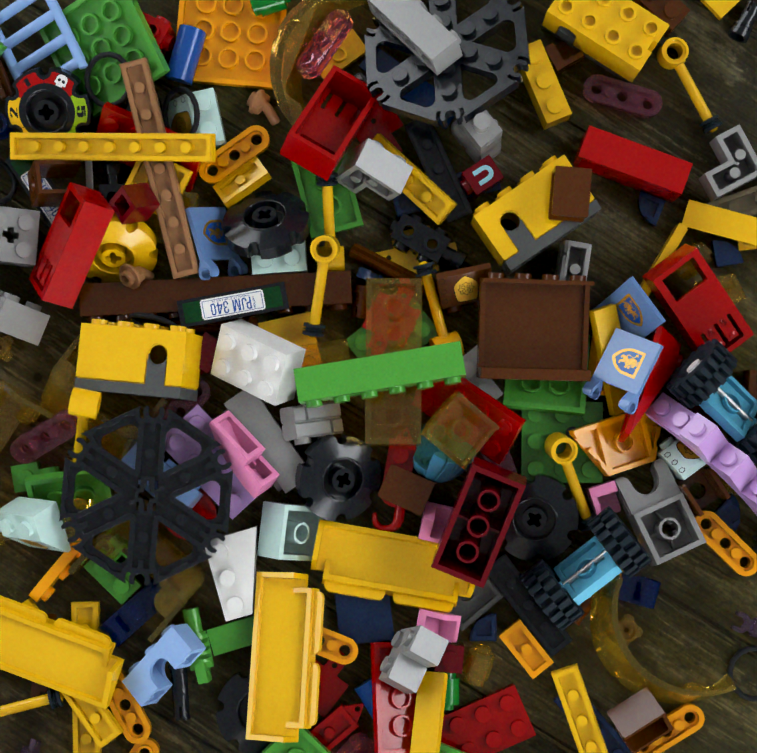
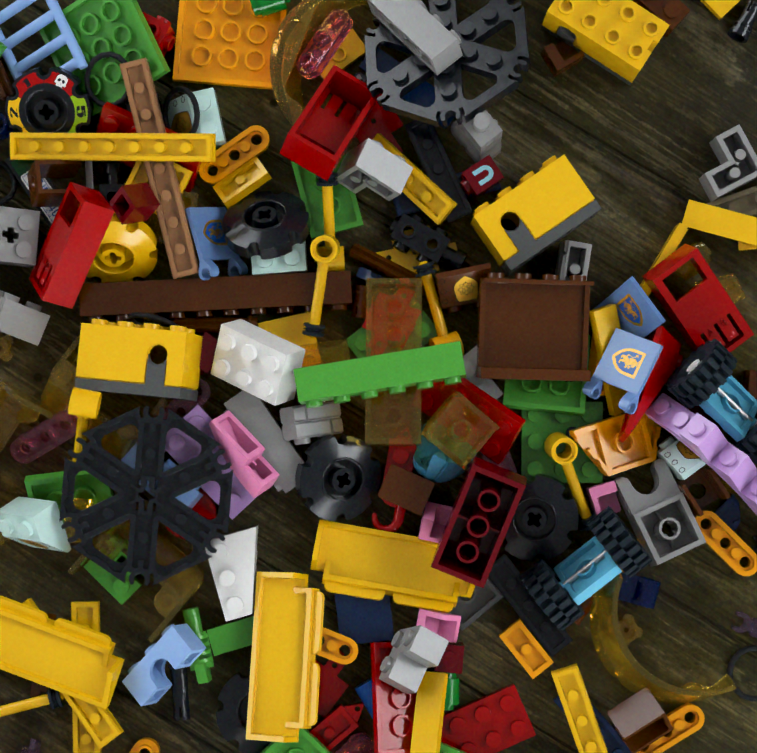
bright green plate [10,461,60,493] -> none
light orange plate [29,538,84,603] -> none
clear blue plate [98,579,178,648] -> none
light orange plate [109,669,152,744] -> none
medium nougat plate [119,264,154,289] -> none
blue brick [165,24,206,86] -> none
tile [176,281,290,328] -> none
medium nougat plate [247,89,280,126] -> none
light aqua slope [257,501,324,561] -> none
clear yellow brick [462,644,496,687] -> none
dark blue tile [469,613,497,641] -> none
yellow brick [519,39,572,130] -> none
reddish brown piece [548,166,592,223] -> none
red piece [572,126,693,203] -> none
clear pink plate [583,74,662,118] -> none
dark blue tile [638,191,666,227] -> none
yellow piece [657,37,723,134] -> none
dark blue tile [711,240,743,268] -> none

